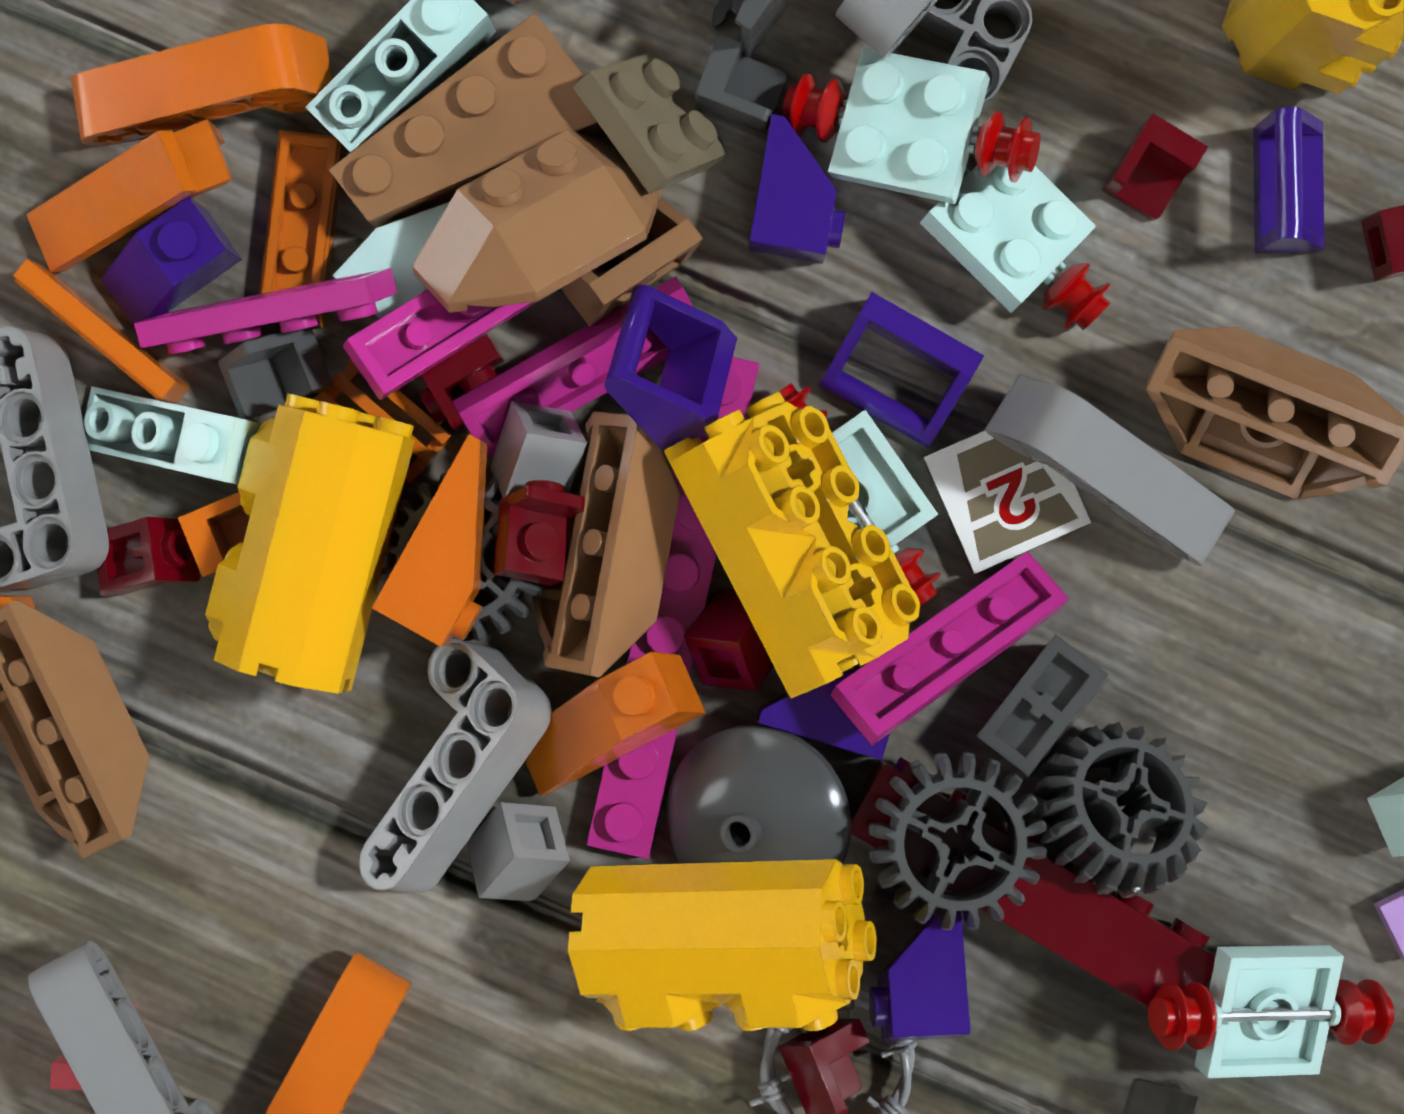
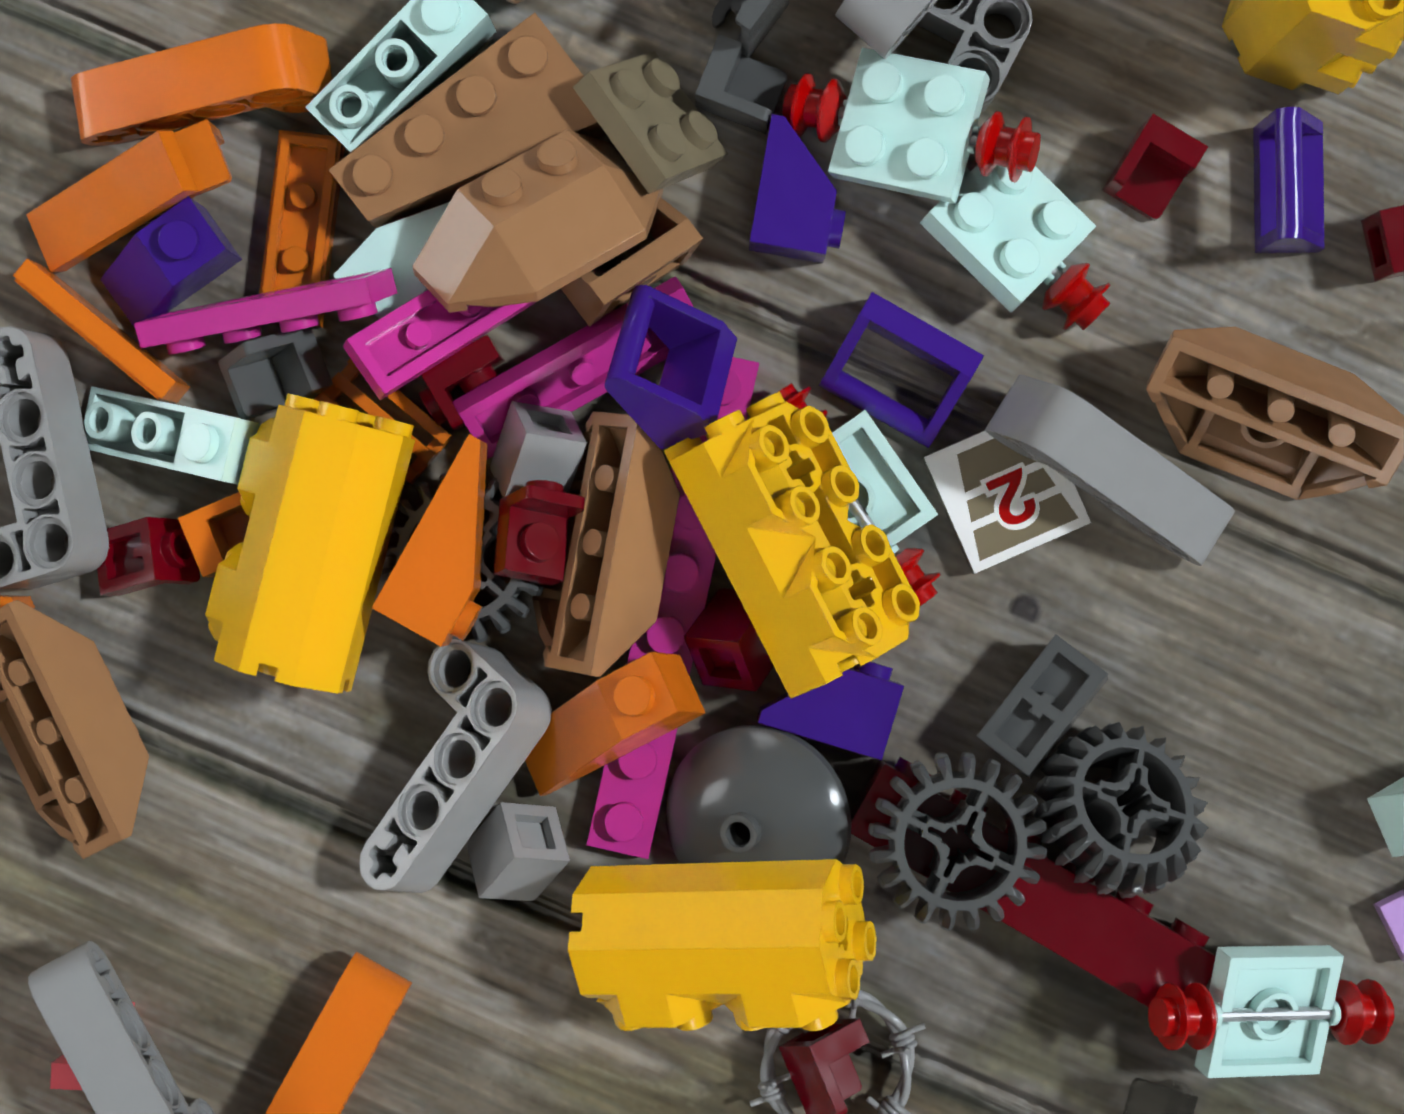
dark pink plate [830,551,1069,746] -> none
dark purple slope [869,908,971,1042] -> none

